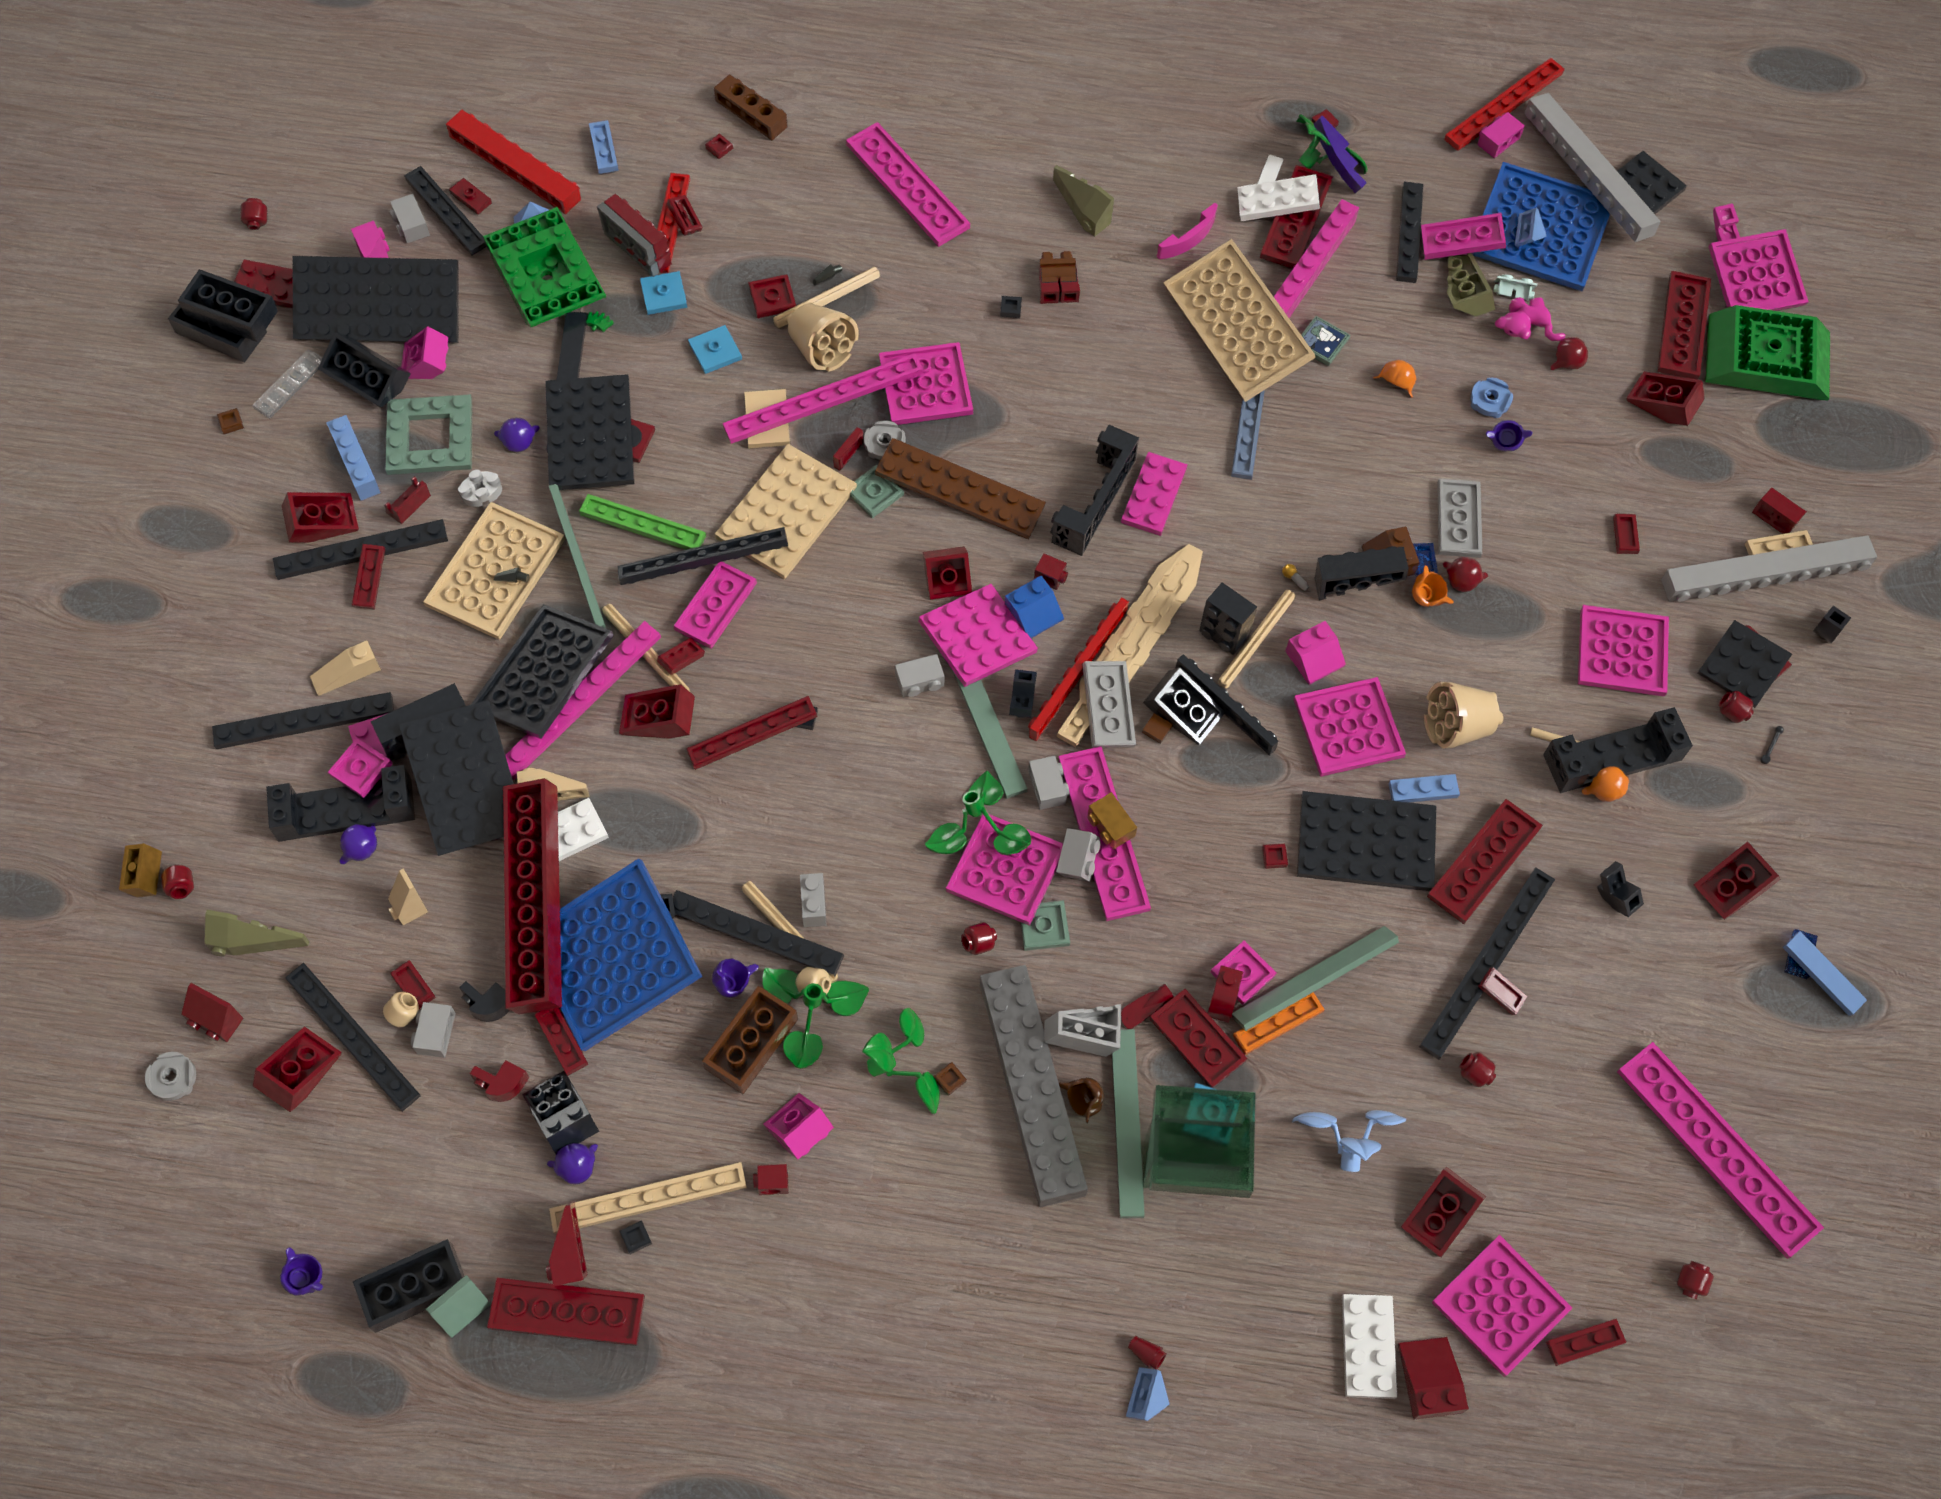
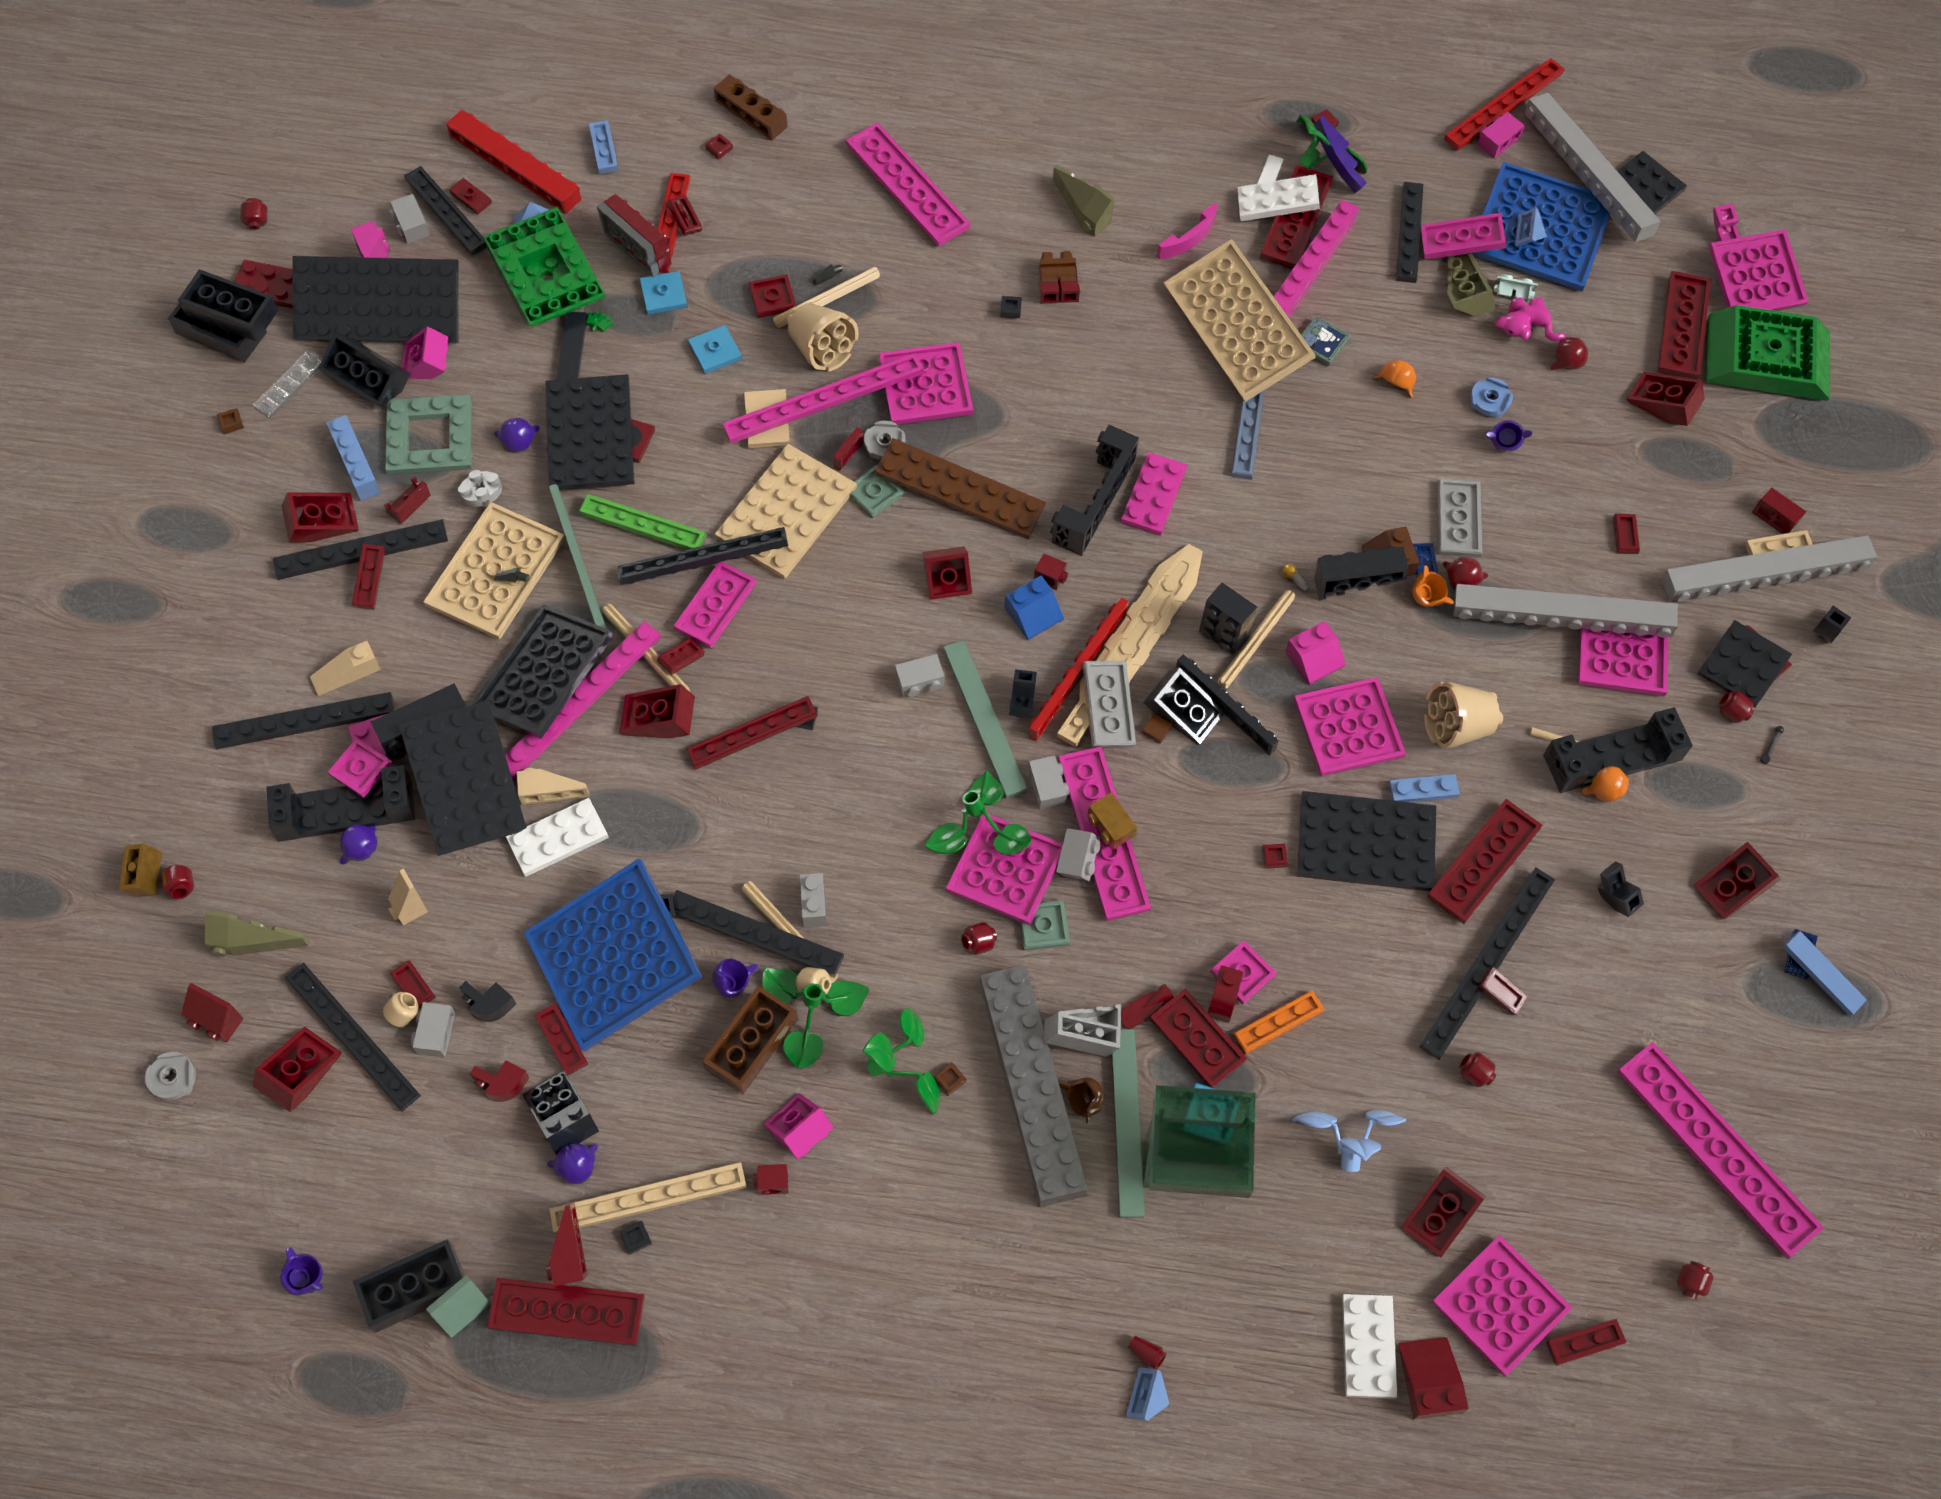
dark red brick [503,778,562,1015] -> none
dark pink plate [918,584,1038,687] -> none
sand green tile [1232,926,1399,1031] -> none
none -> light grey brick [1453,584,1678,638]

